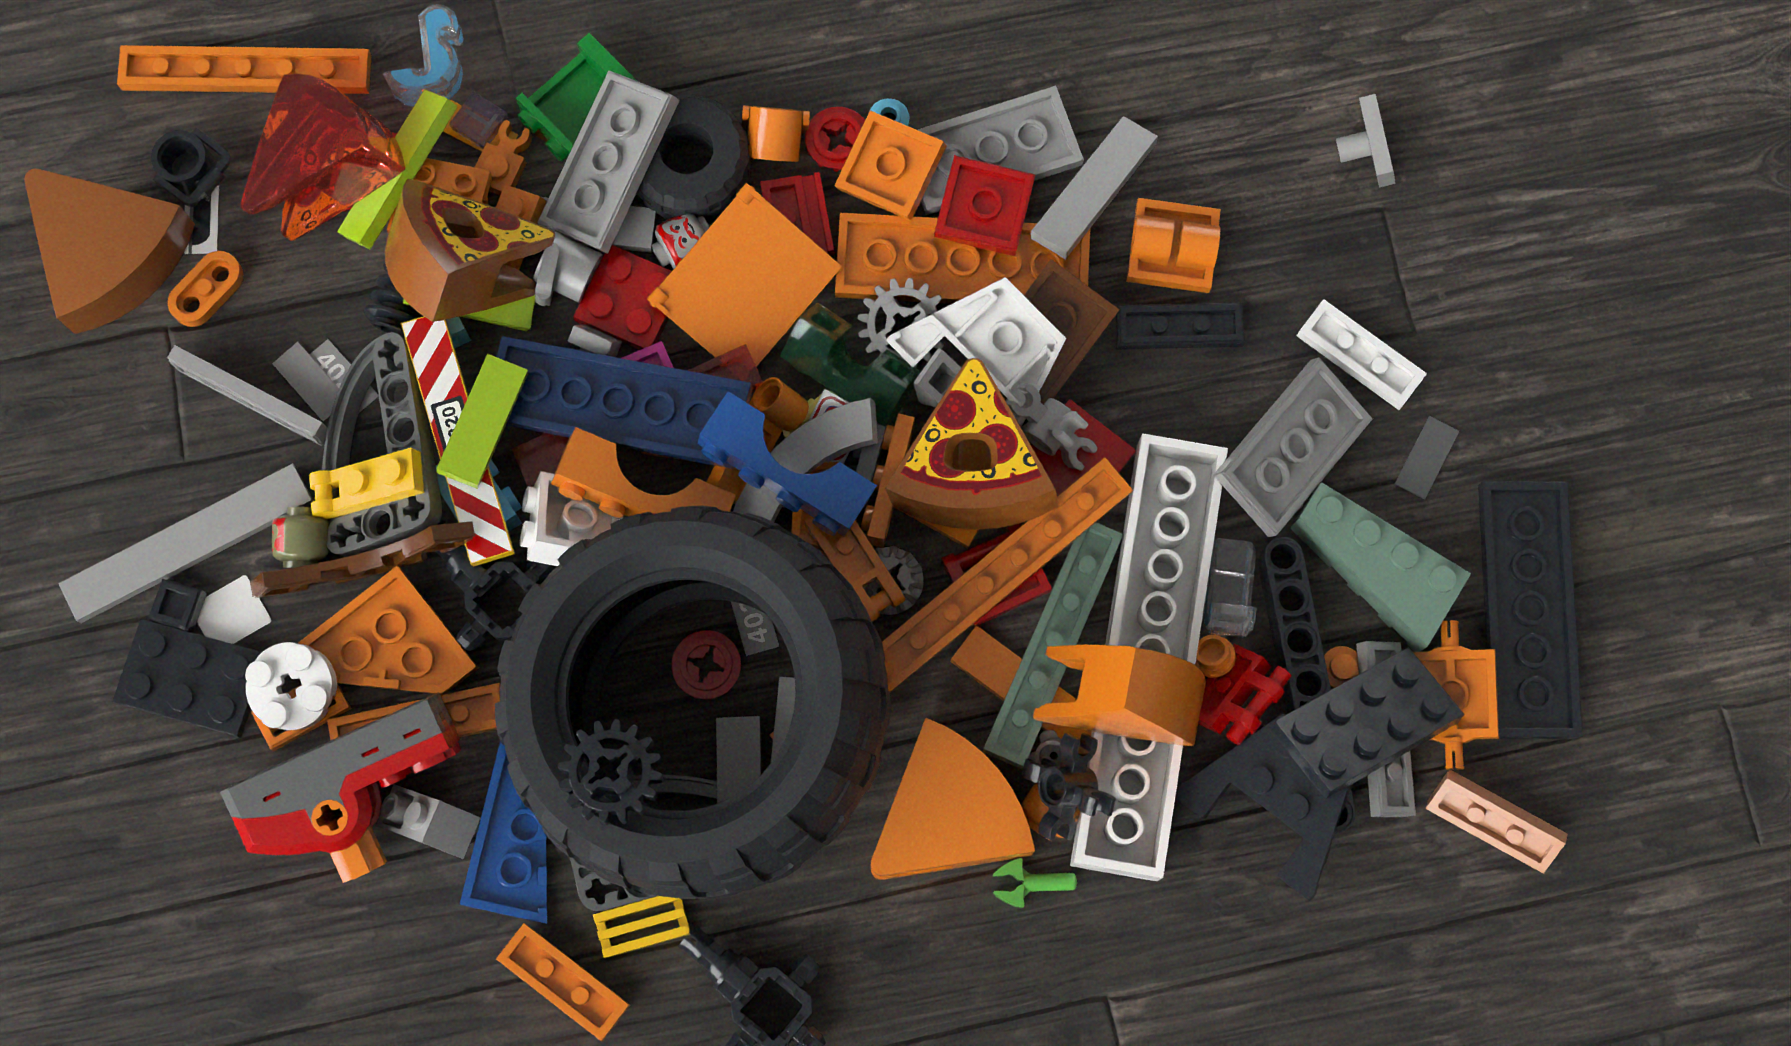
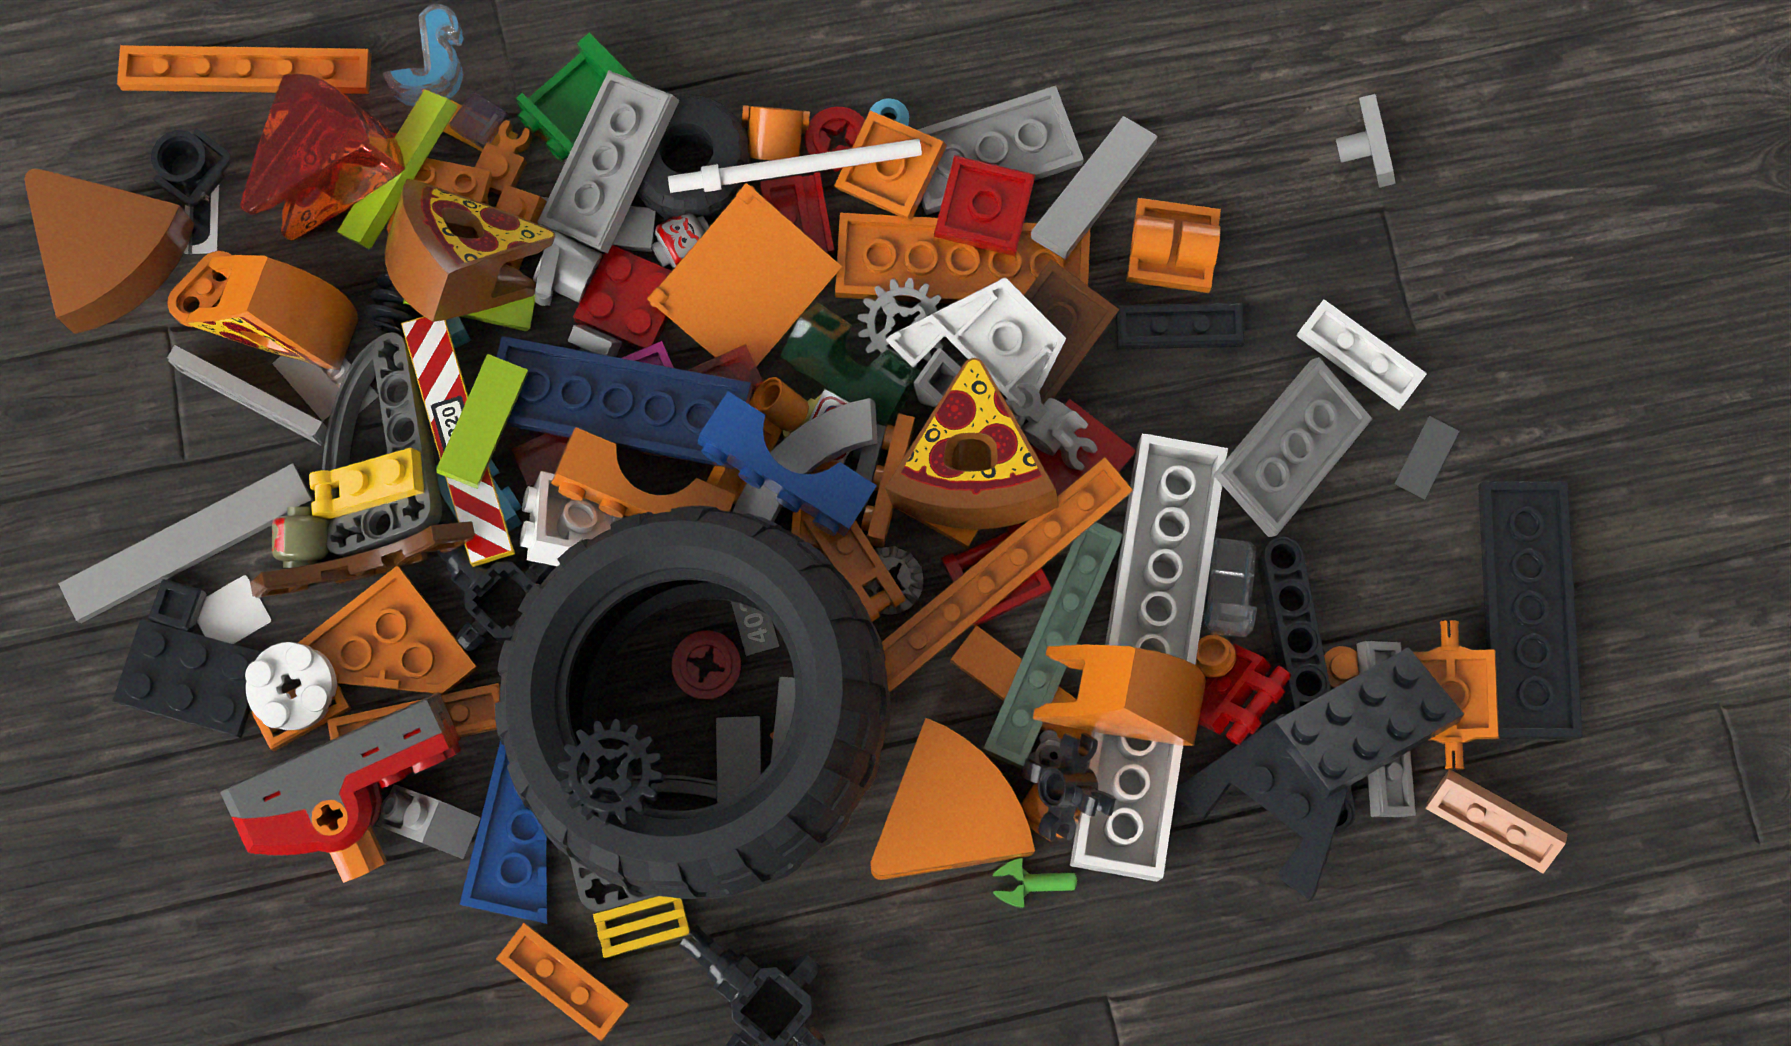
sand green wedge [1290,482,1471,652] -> none
none -> orange piece [186,255,359,370]
none -> white bar [668,139,922,193]

